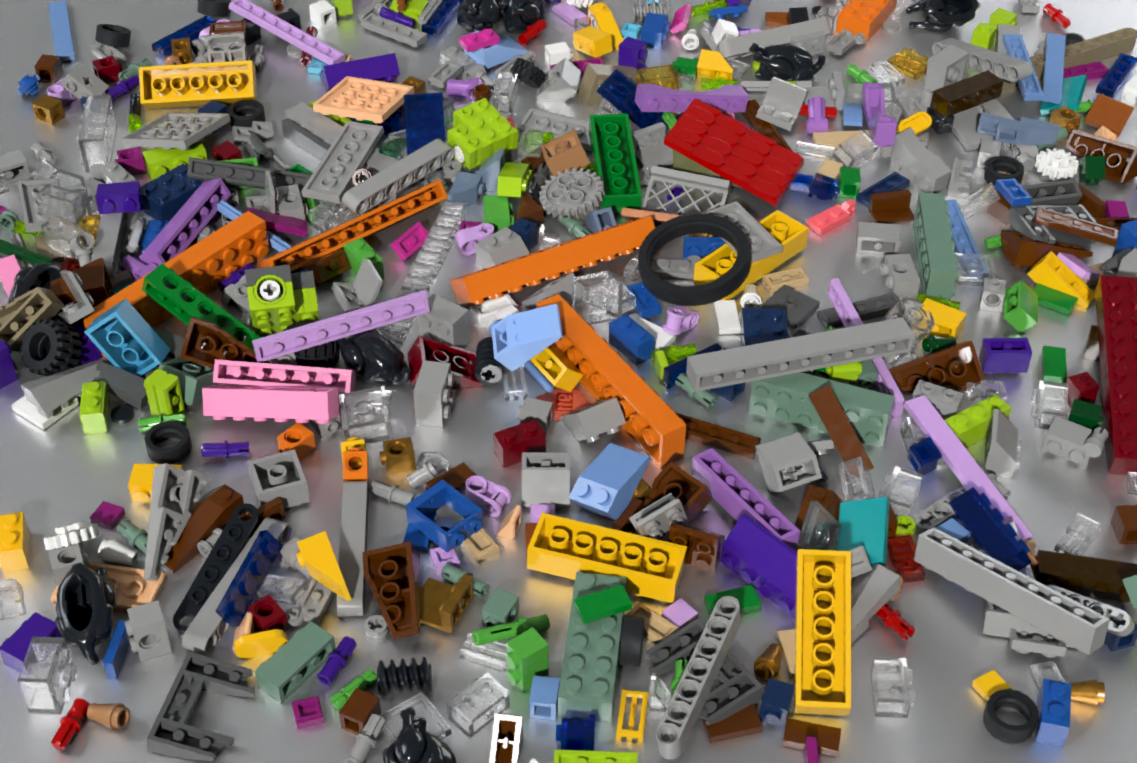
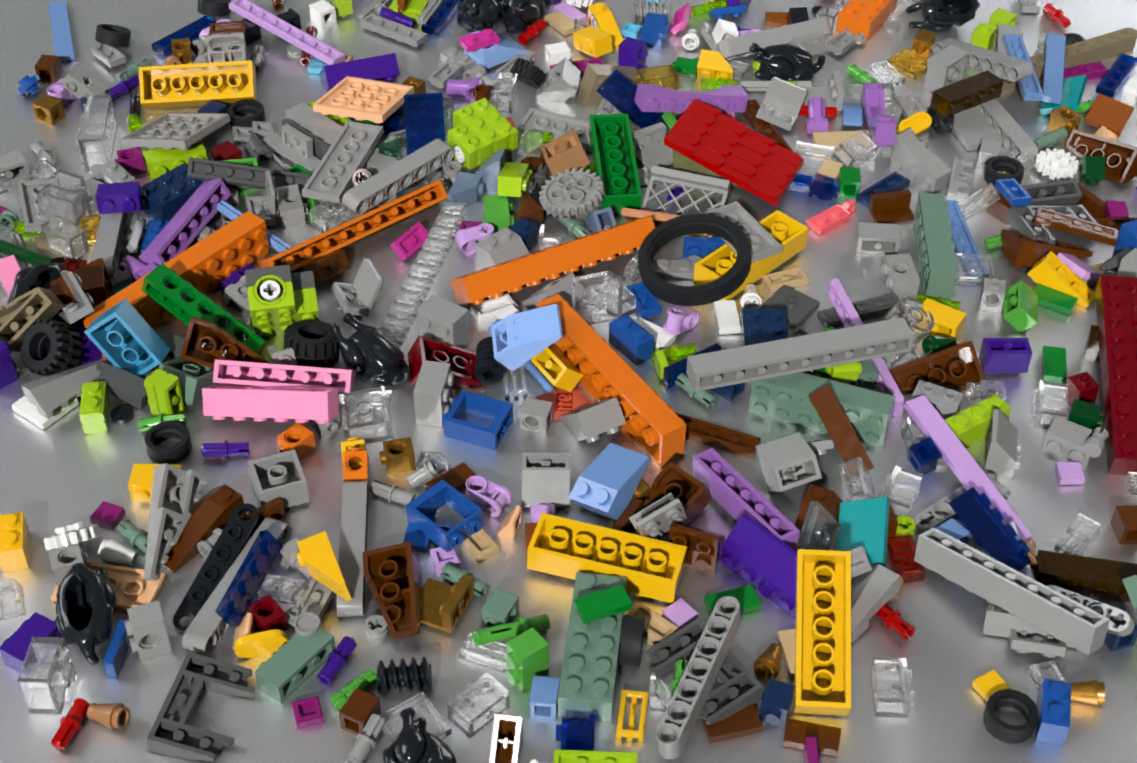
light grey pin [69,232,94,267] -> none
dark red brick [92,55,123,84] -> none
magenta tile [246,207,308,237] -> none
lavender tile [252,290,430,363] -> none
bright green brick [344,238,384,280] -> none
dark red brick [493,419,546,468] -> none
sand blue slope [977,113,1060,145] -> none
none -> light grey bracket [262,124,321,172]
none -> light grey piece [294,612,321,636]
none -> blue window [442,390,513,451]
none -> tan tile [545,11,579,36]
none -> pearl gold brick [911,29,936,58]
none -> lavender tile [1055,462,1085,485]

